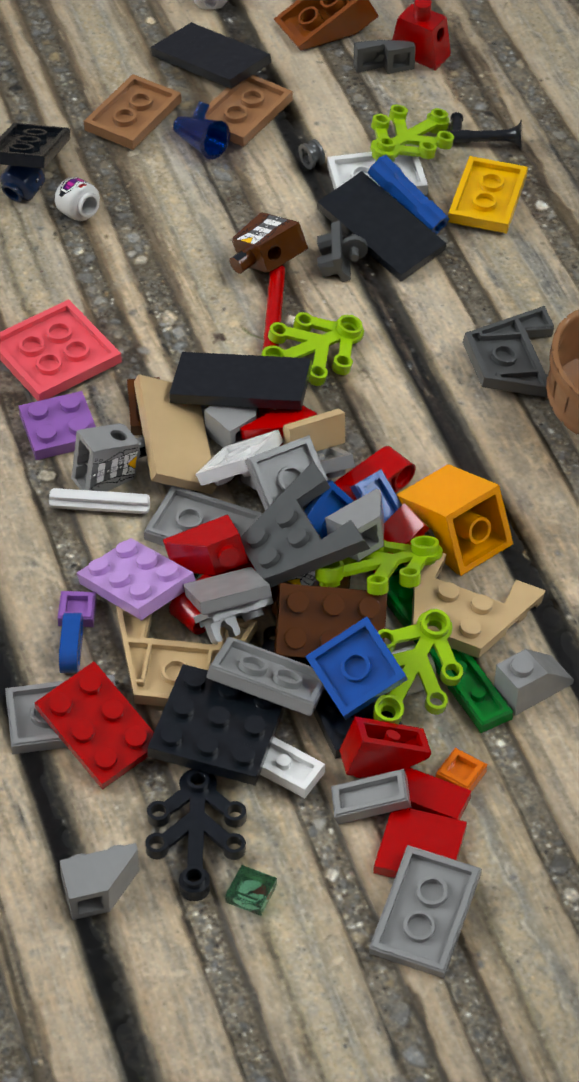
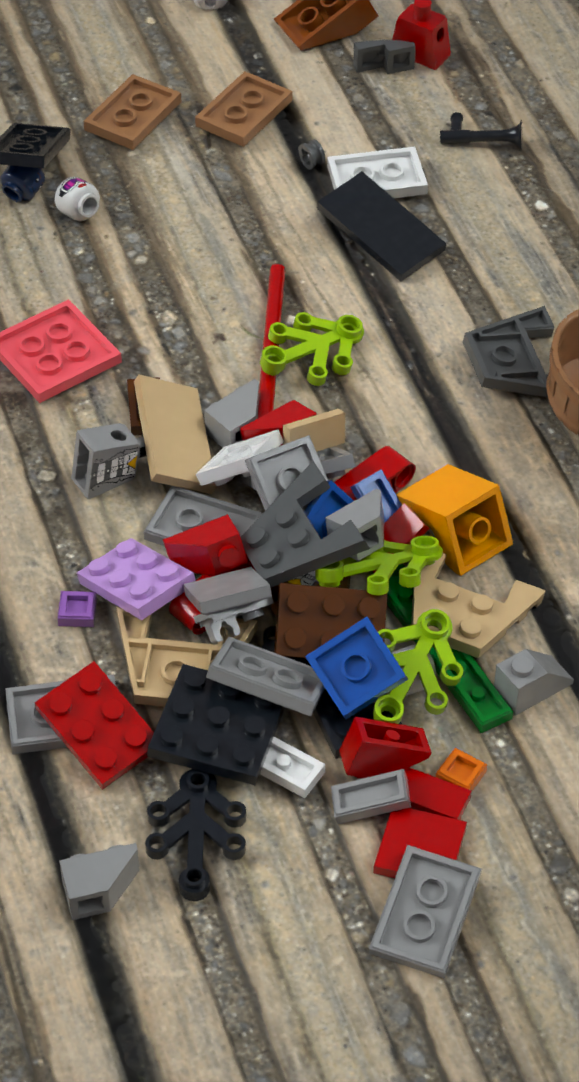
medium lavender plate [18,391,96,460] -> none
white axle [49,488,150,514] -> none
blue beam [59,613,83,673] -> none
black tile [151,22,272,89] -> none
black tile [169,352,312,410] -> none
clear blue piece [173,101,230,160] -> none
clear green tile [225,865,277,916] -> none
reddish brown torso [229,212,308,274] -> none
dark grey hips [317,221,368,282] -> none
blue axle [368,155,449,235] -> none
lime plant [370,104,454,162] -> none
yellow plate [448,156,528,233] -> none

